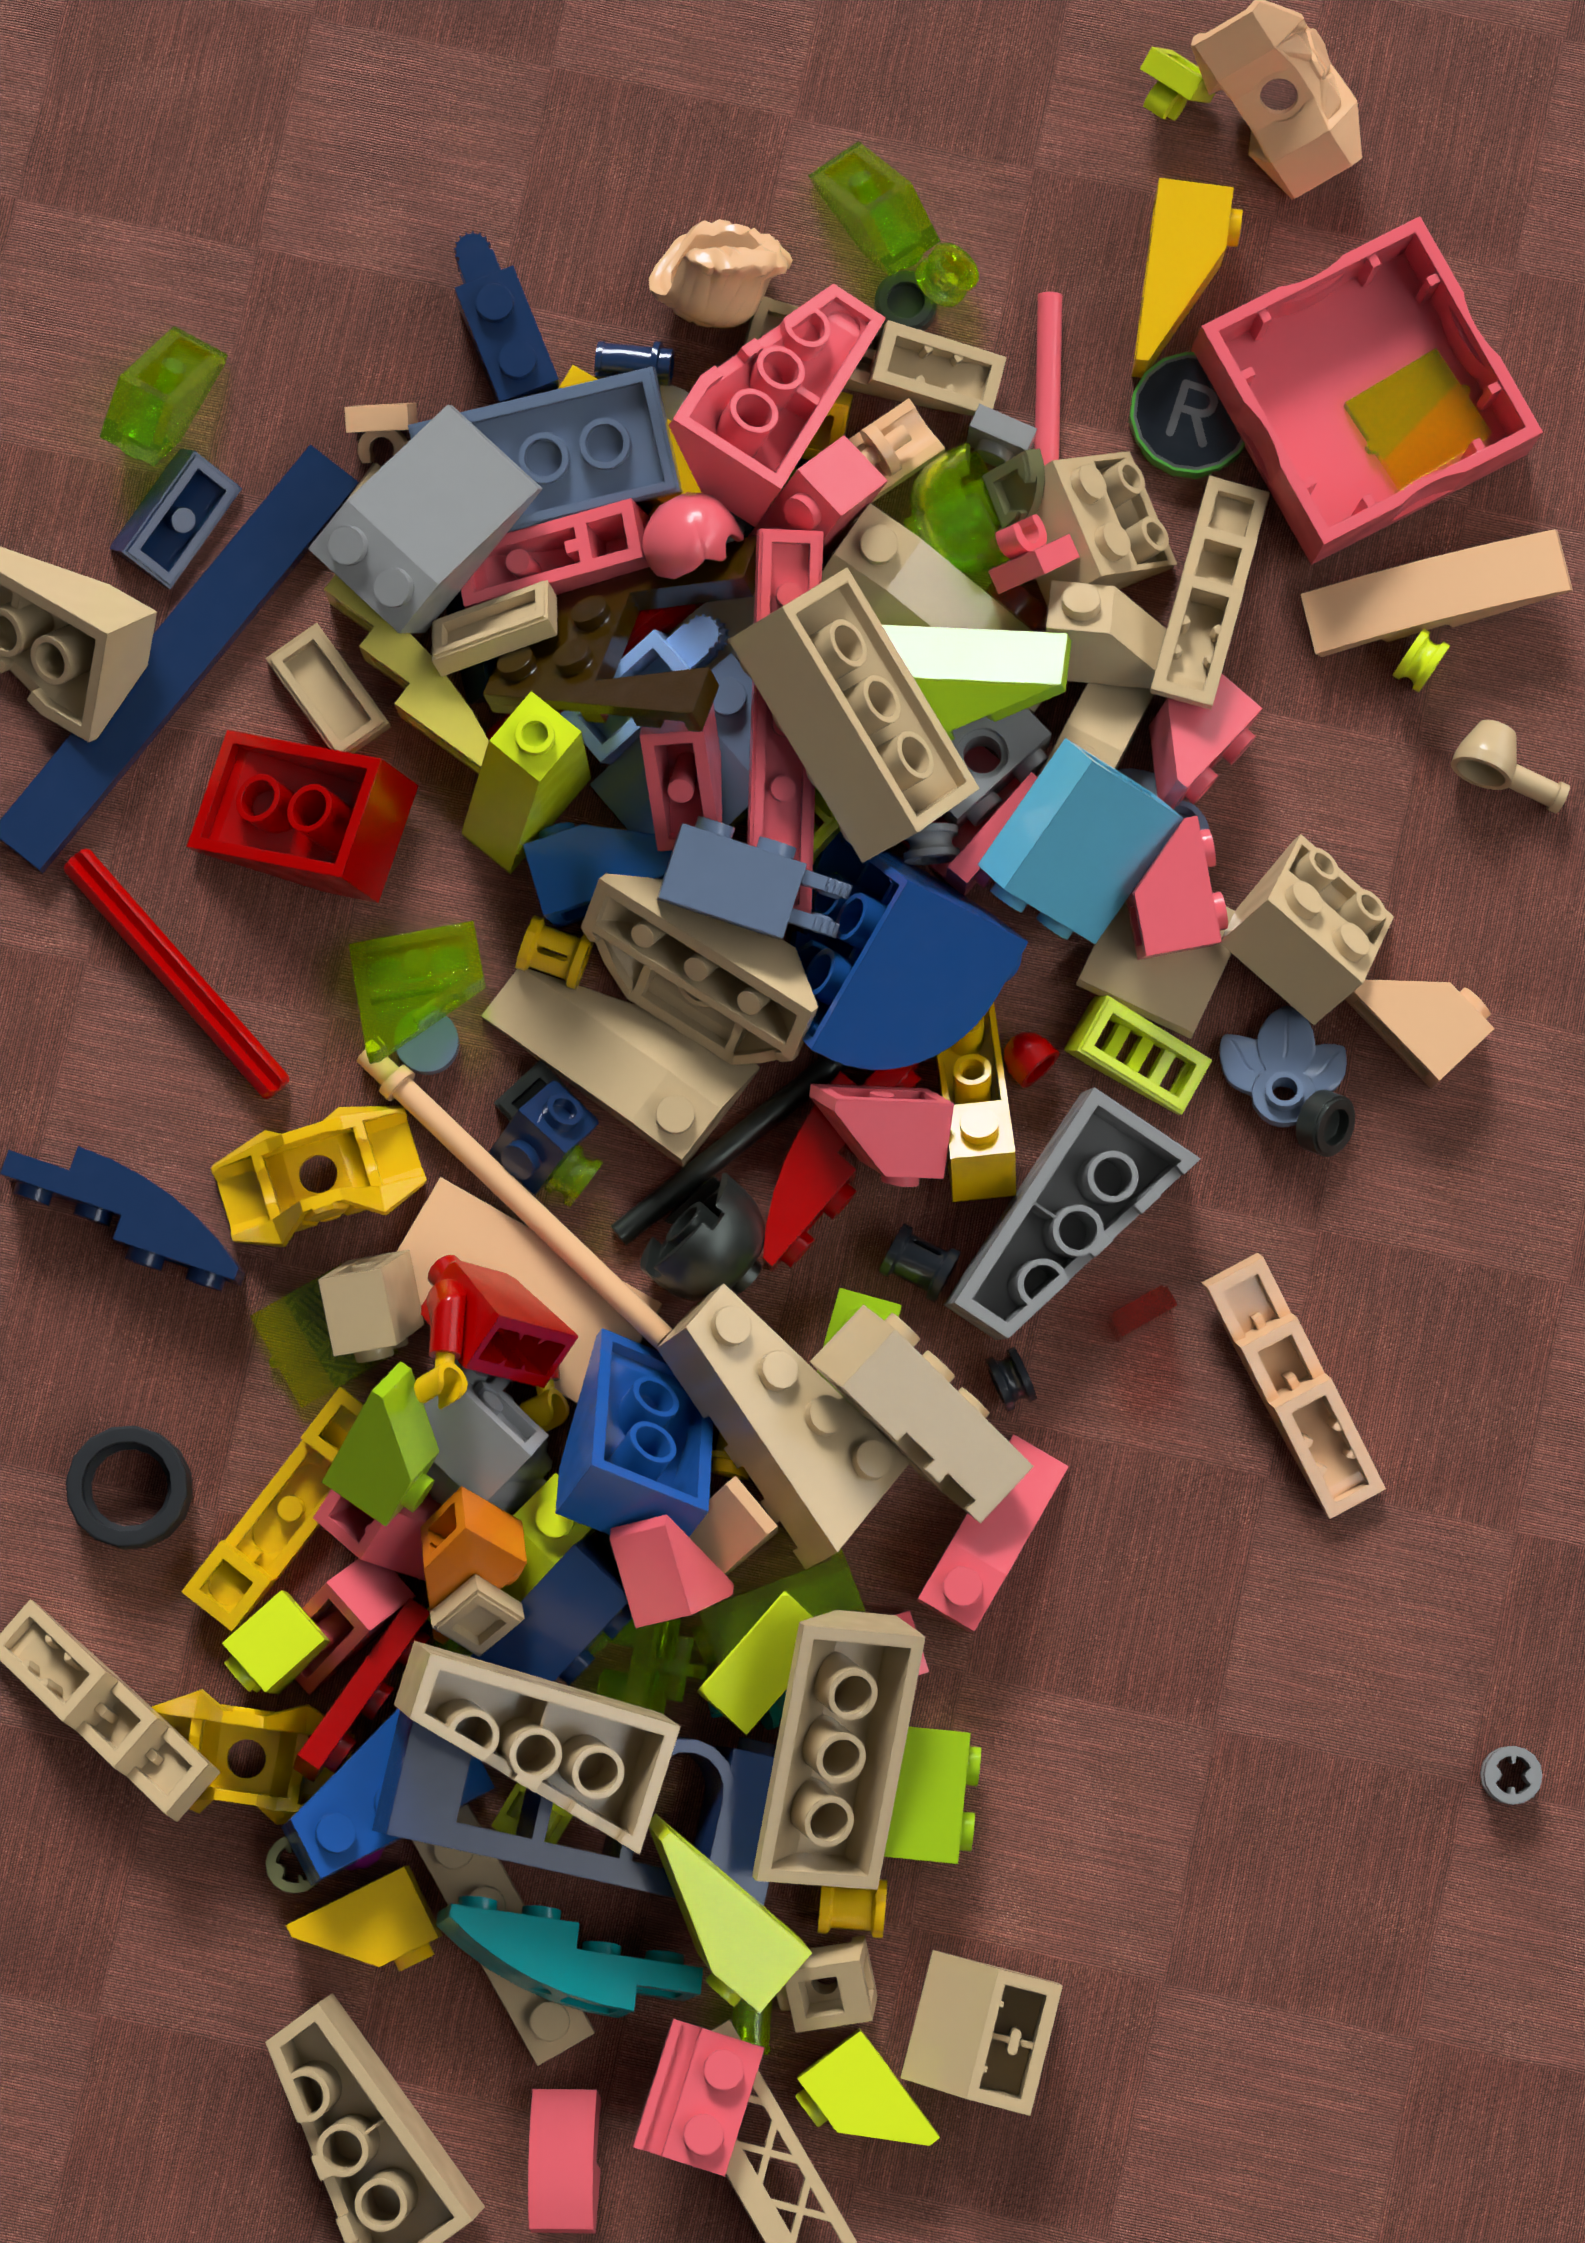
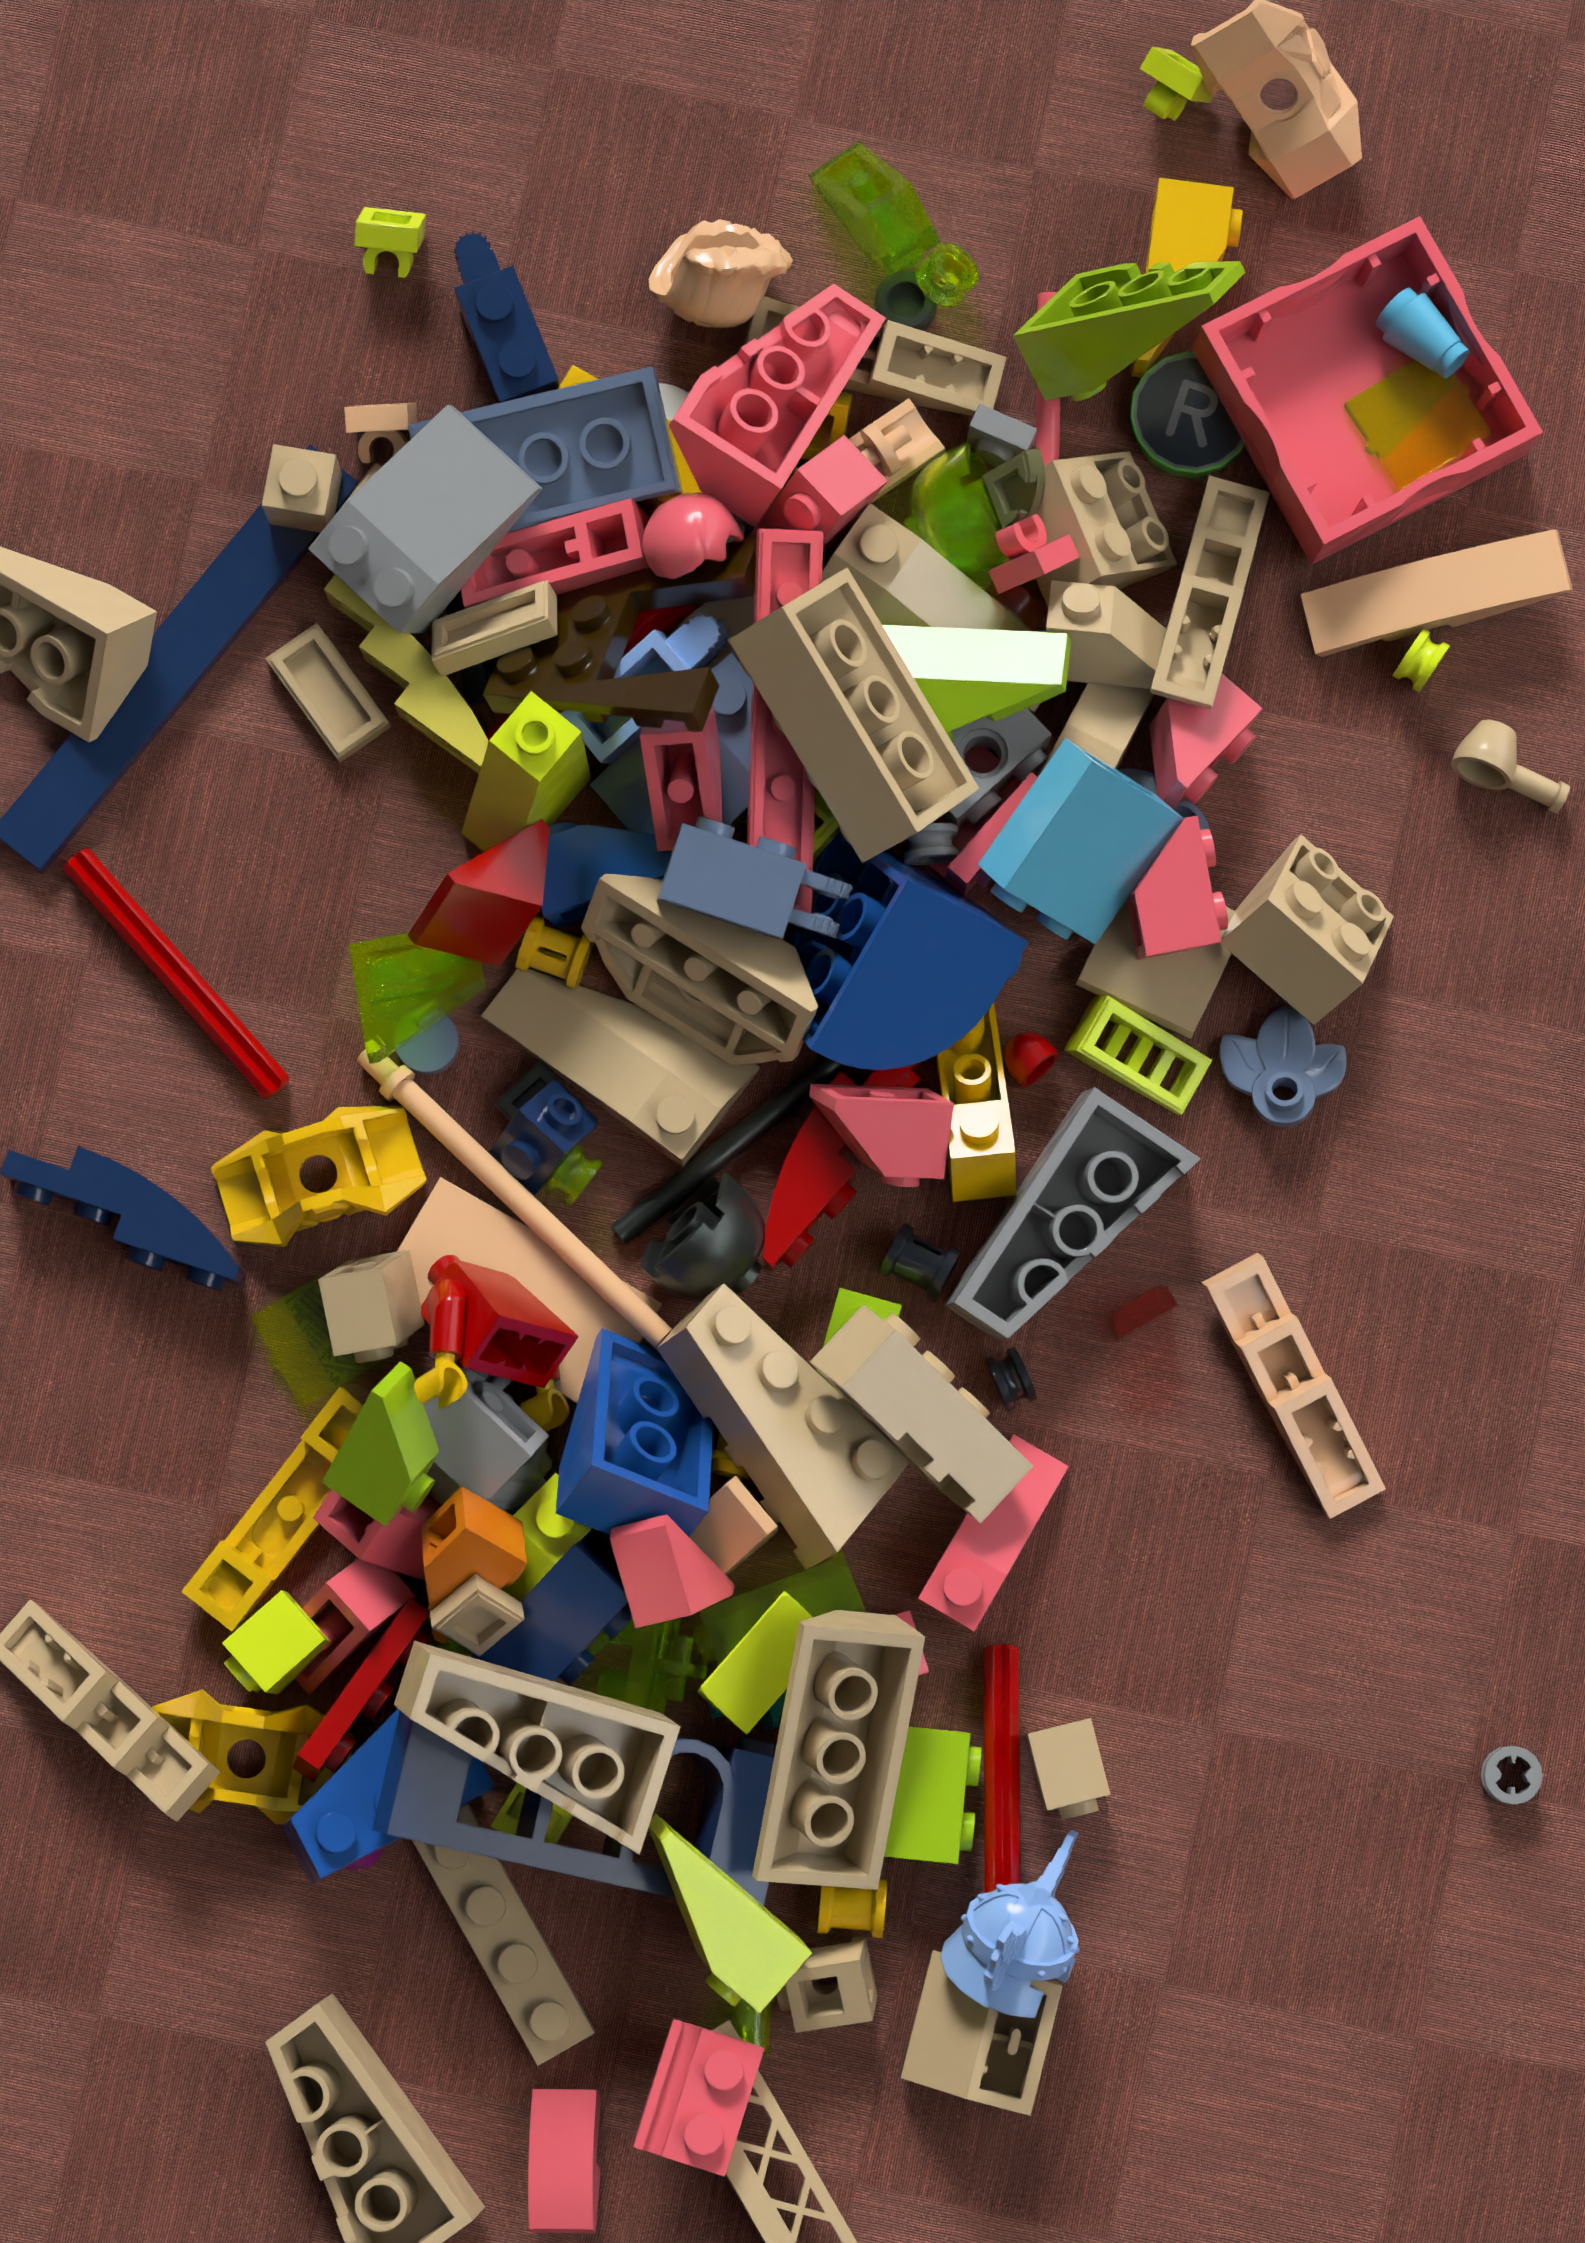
black tyre [66,1426,193,1550] -> none
clear neon green slope [99,326,228,466] -> none
dark blue slope [110,448,242,589] -> none
red slope [186,730,419,903] -> none
olive bush [265,1836,320,1893] -> none
yellow slope [286,1865,443,1972] -> none
teal slope [436,1896,703,2018] -> none
dark blue pin [594,341,675,387] -> none
neon yellow slope [795,2028,940,2146] -> none
pearl dark grey tile [1296,1090,1355,1157] -> none
light nougat slope [1345,980,1495,1089] -> none
none -> tan brick [262,444,343,533]
none -> neon yellow tile [354,207,426,278]
none -> red slope [408,819,550,966]
none -> light blue helmet [940,1830,1080,2018]
none -> red axle [984,1644,1020,1893]
none -> lime wedge [1013,261,1246,401]
none -> tan brick [1025,1718,1111,1820]
none -> medium azure cone [1376,288,1470,379]

